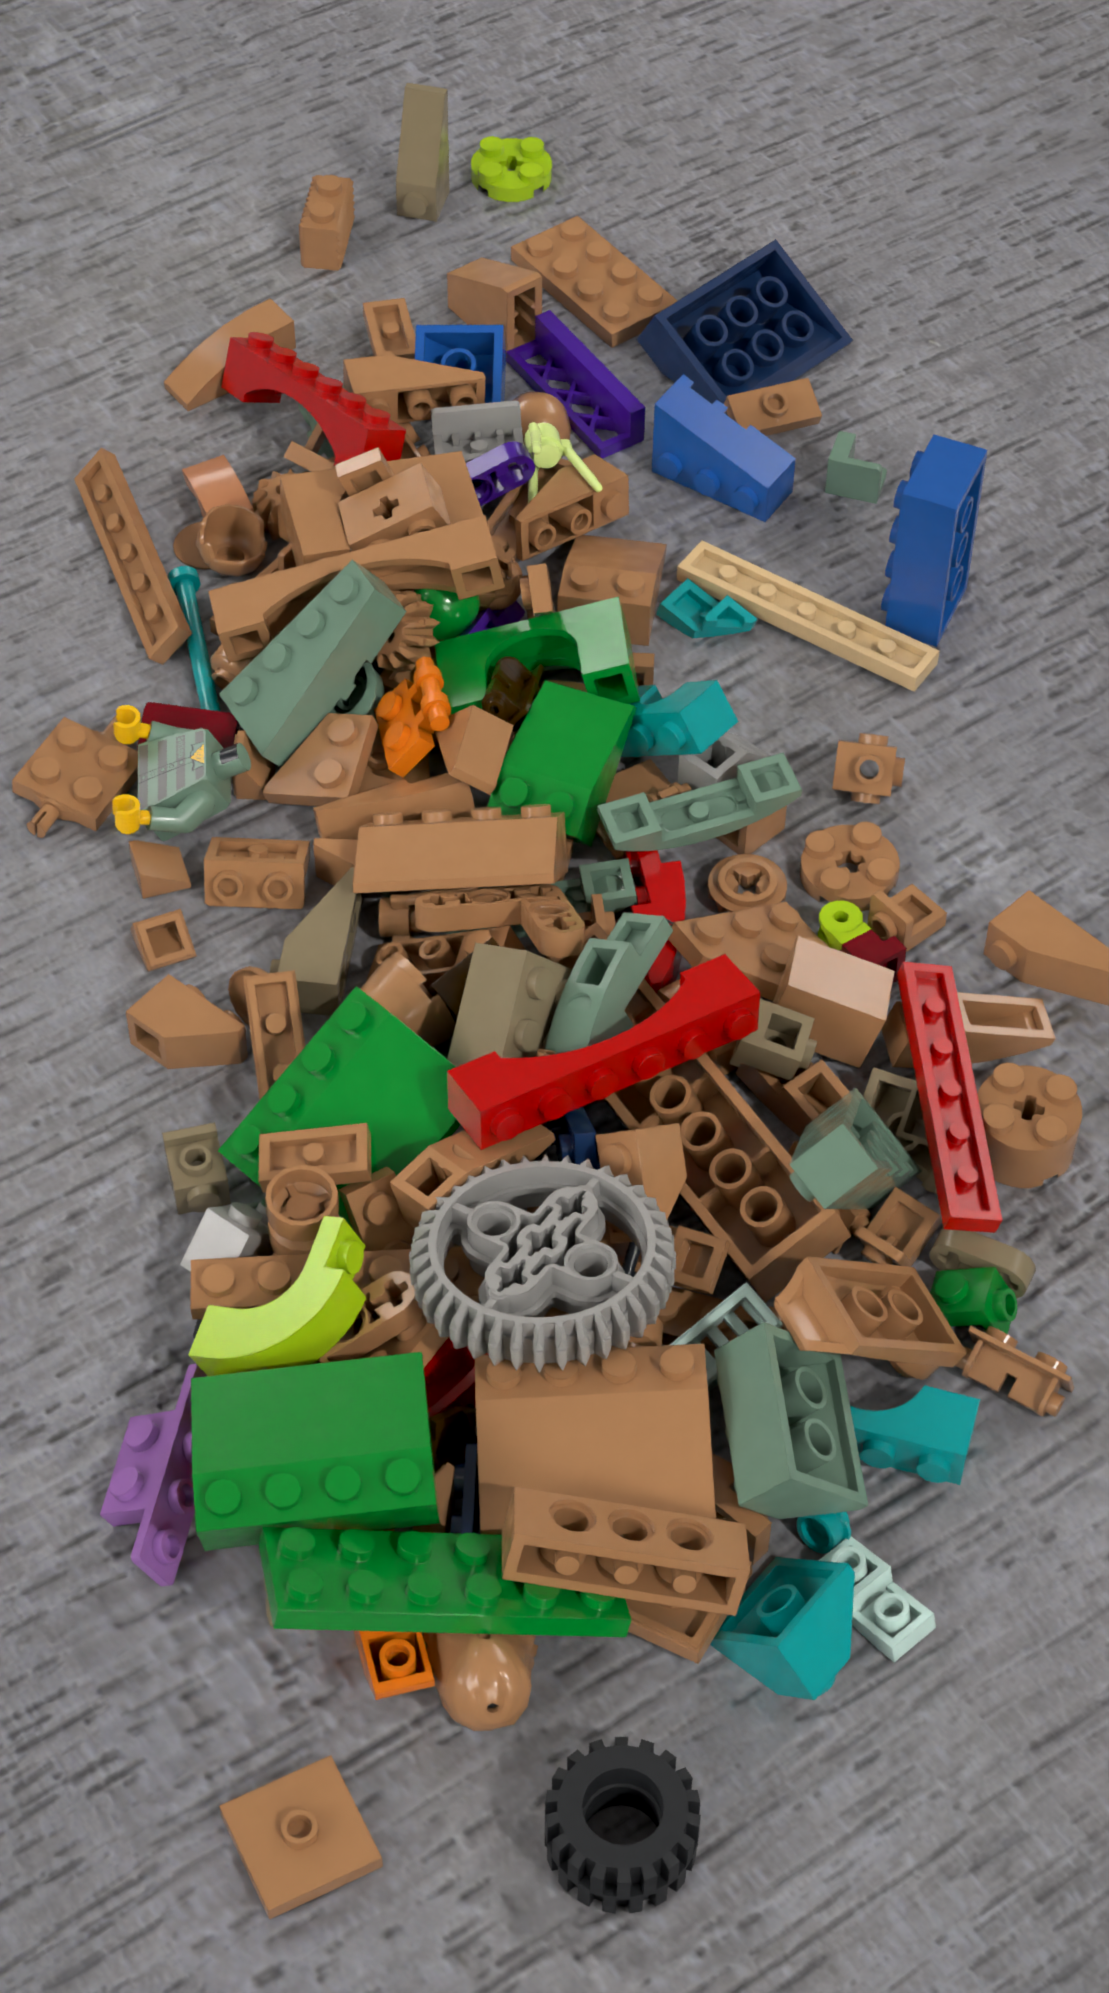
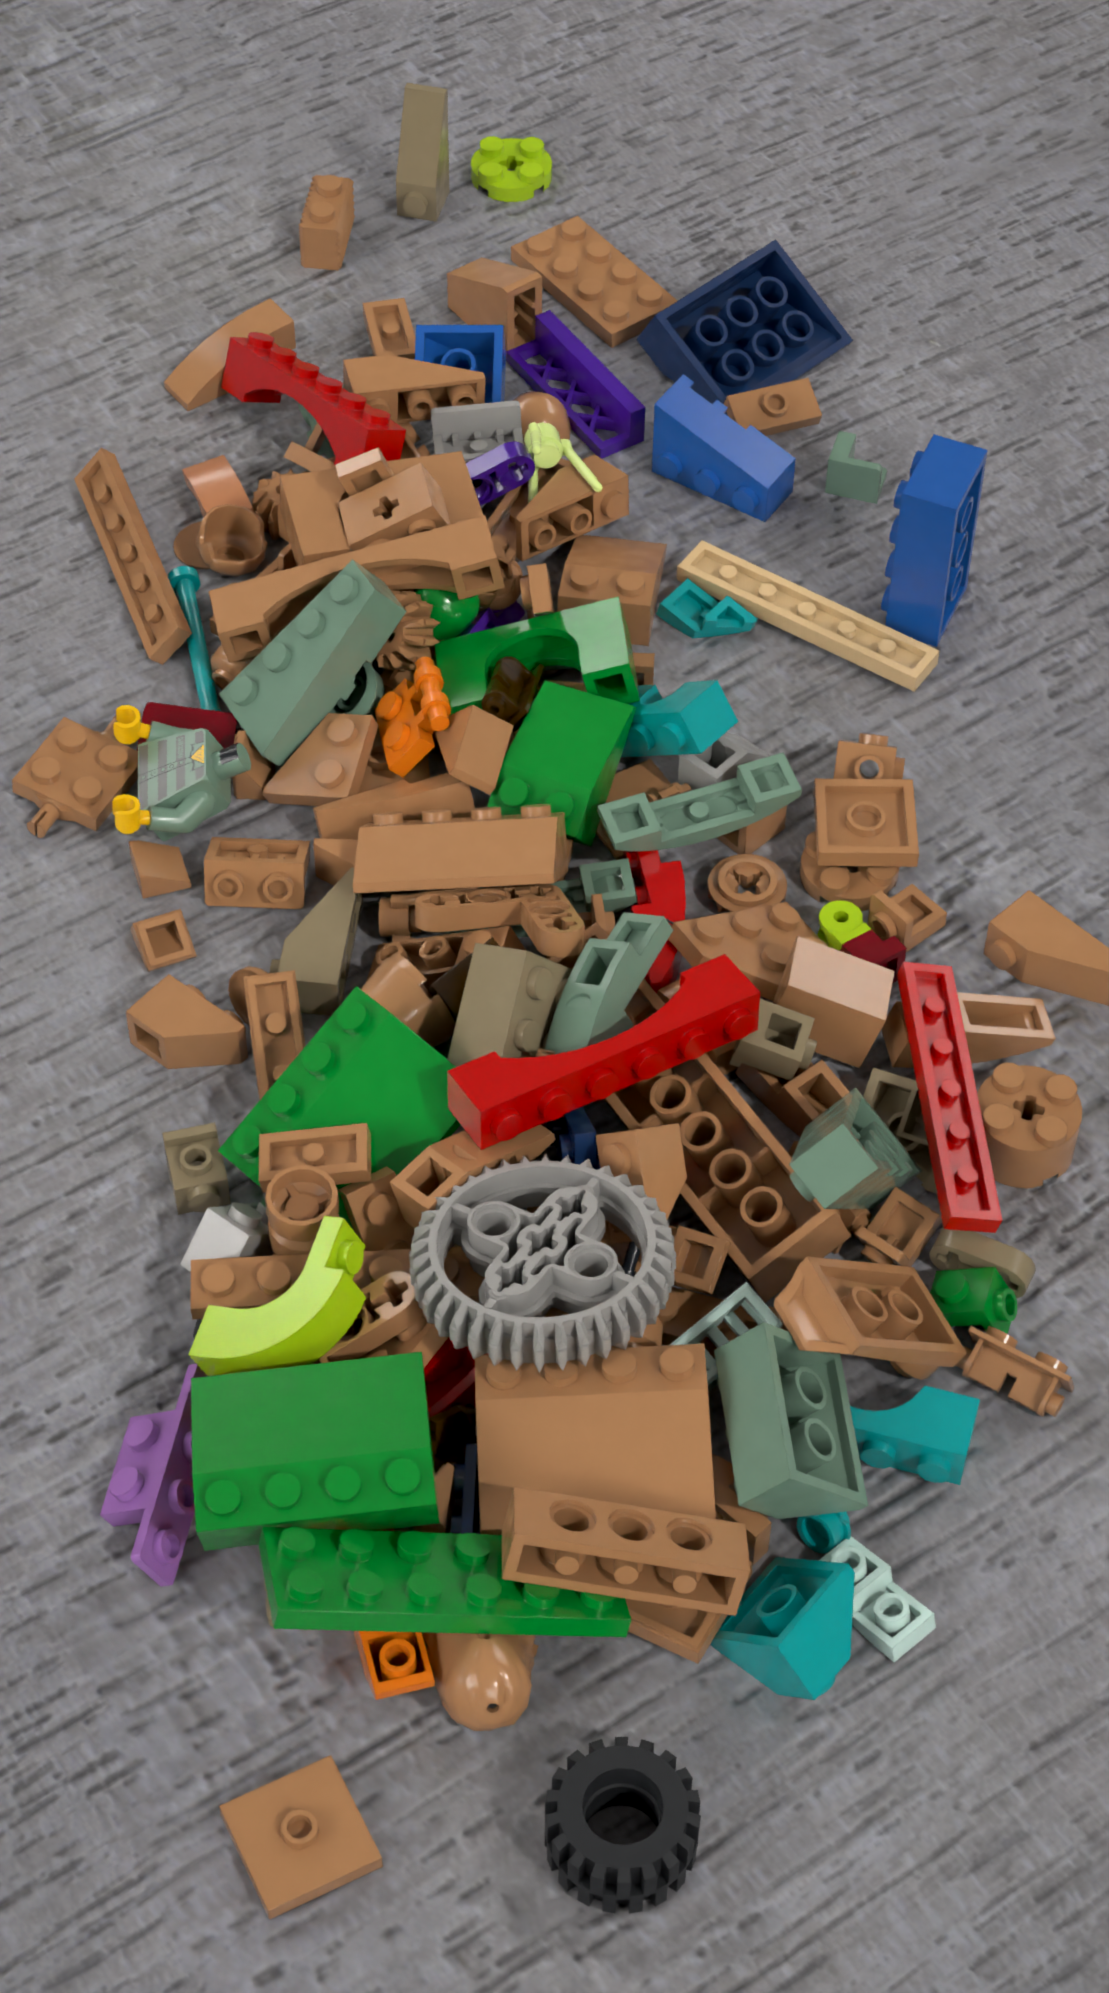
none -> medium nougat plate [813,778,919,867]

